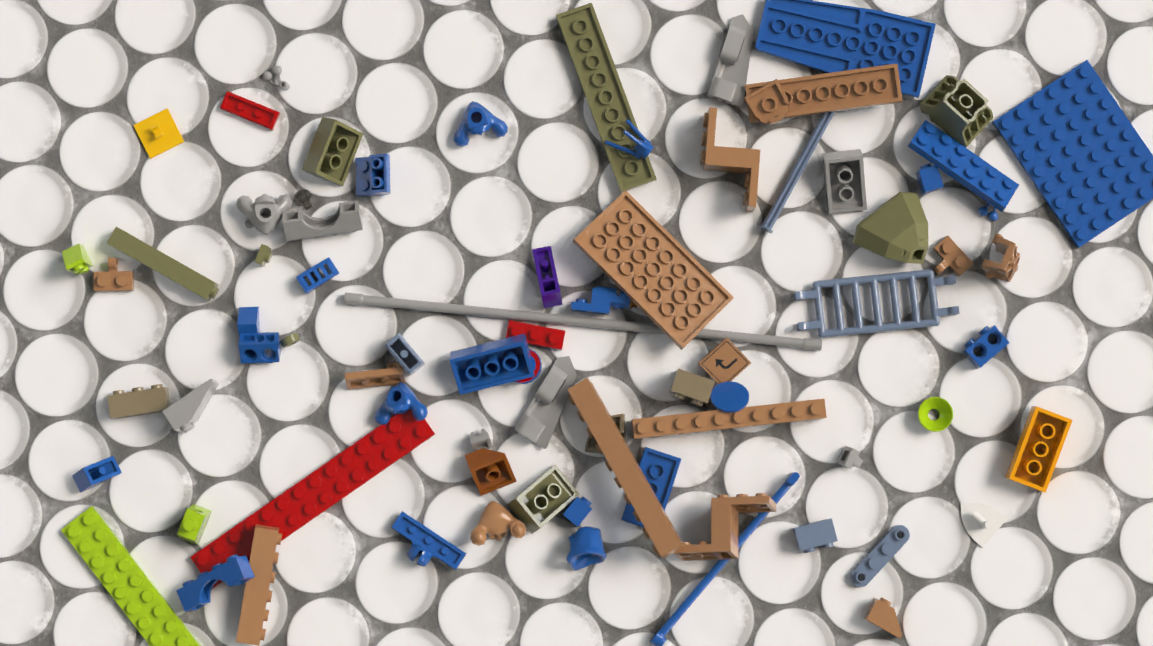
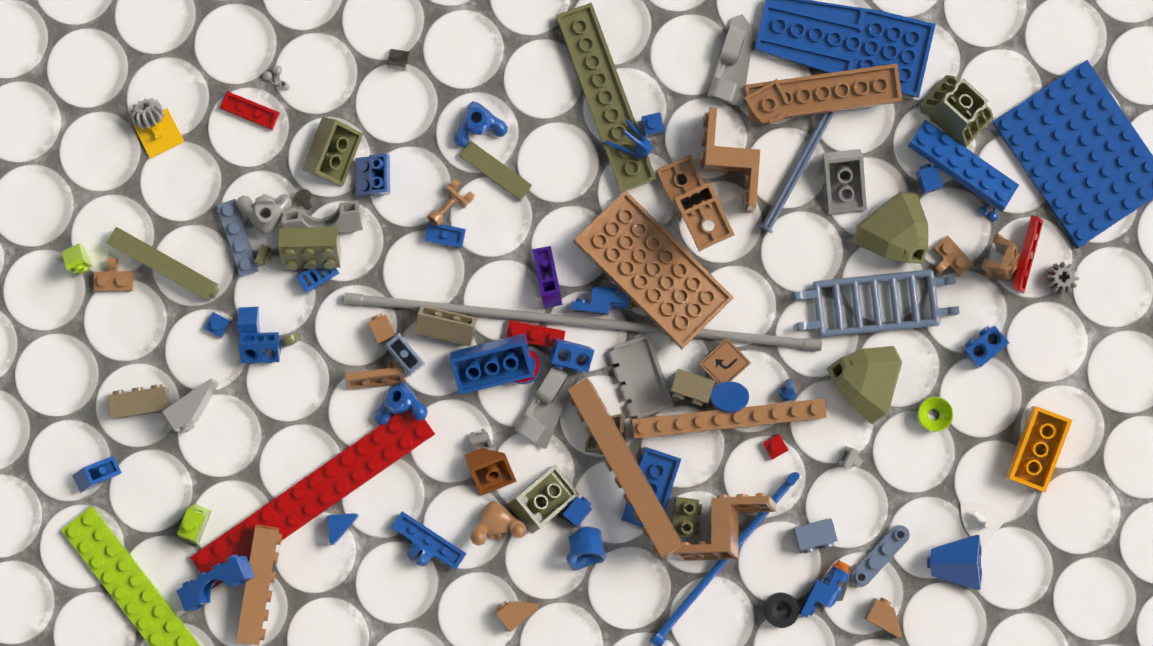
none -> light grey gear [130,98,164,129]
none -> blue plate [204,312,231,338]
none -> sand blue plate [217,199,259,278]
none -> olive brick [278,227,341,270]
none -> blue slope [328,513,360,545]
none -> medium nougat brick [369,314,396,345]
none -> clear smoke slope [387,49,409,70]
none -> dark tan brick [414,305,477,346]
none -> blue plate [425,222,466,248]
none -> medium nougat bar [427,179,475,227]
none -> olive tile [459,141,532,201]
none -> medium nougat slope [495,601,540,632]
none -> blue brick [549,338,595,374]
none -> light grey hinge [607,334,674,419]
none -> blue brick [641,112,664,138]
none -> medium nougat bracket [656,154,735,252]
none -> olive brick [672,497,702,538]
none -> red plate [762,434,789,460]
none -> black tyre [763,592,799,628]
none -> blue plate [778,379,797,401]
none -> blue plate [799,560,852,618]
none -> olive brick [826,346,902,425]
none -> blue slope [927,535,982,590]
none -> red tile [1012,215,1043,294]
none -> light grey gear [1045,262,1079,294]

